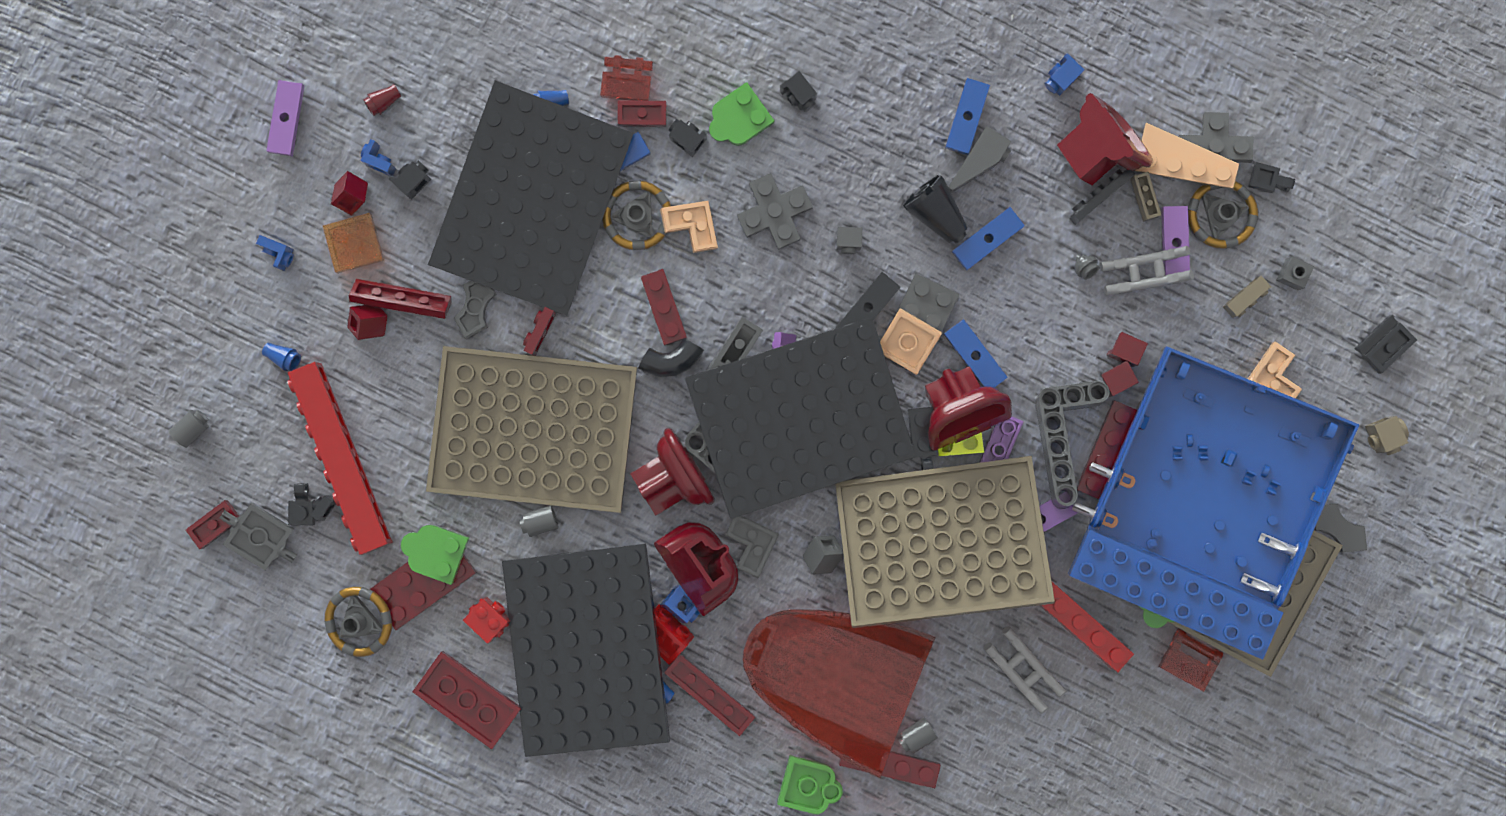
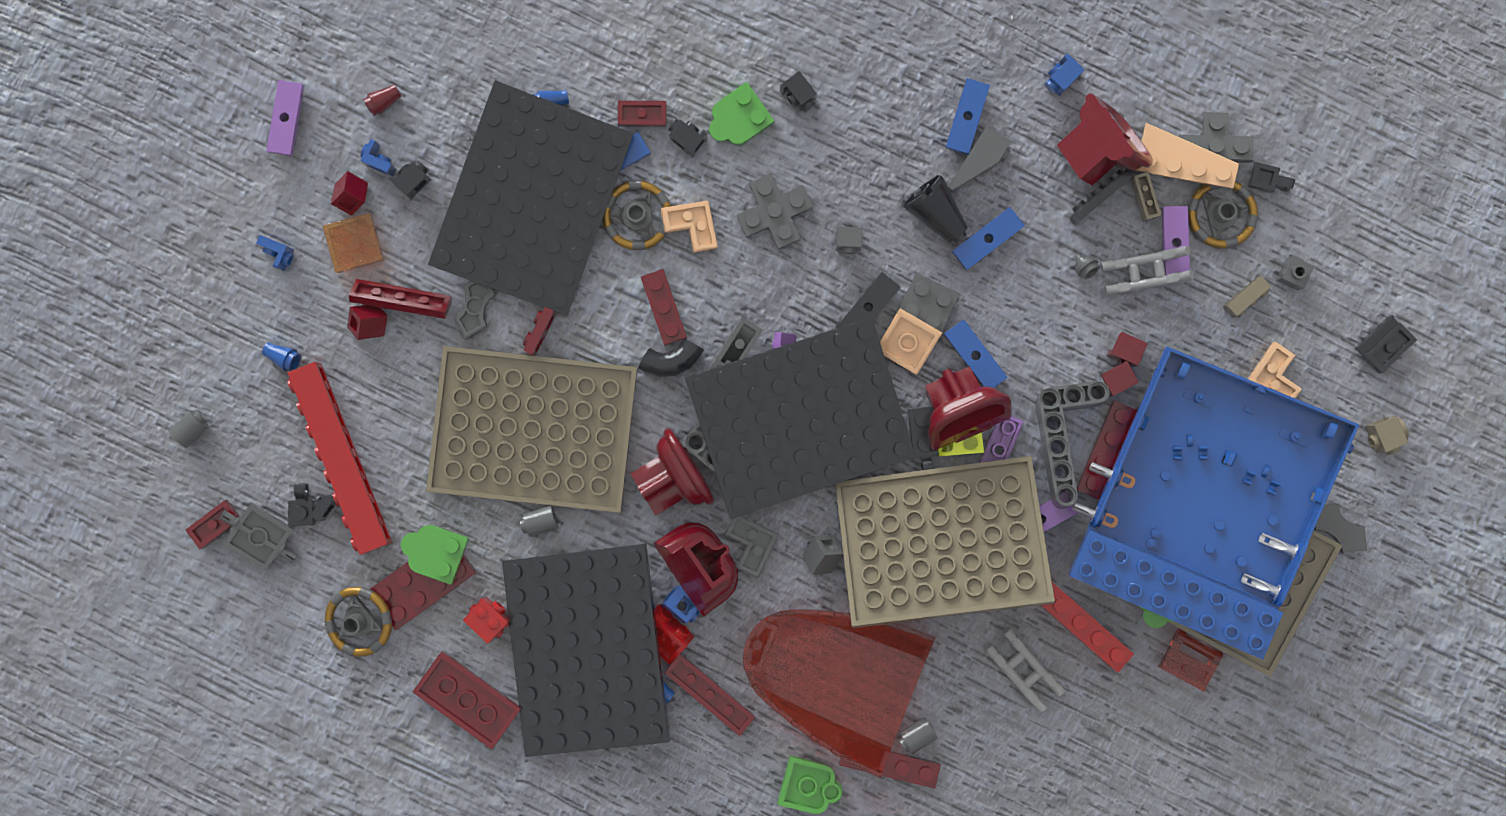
clear red plate [600,55,653,101] -> none

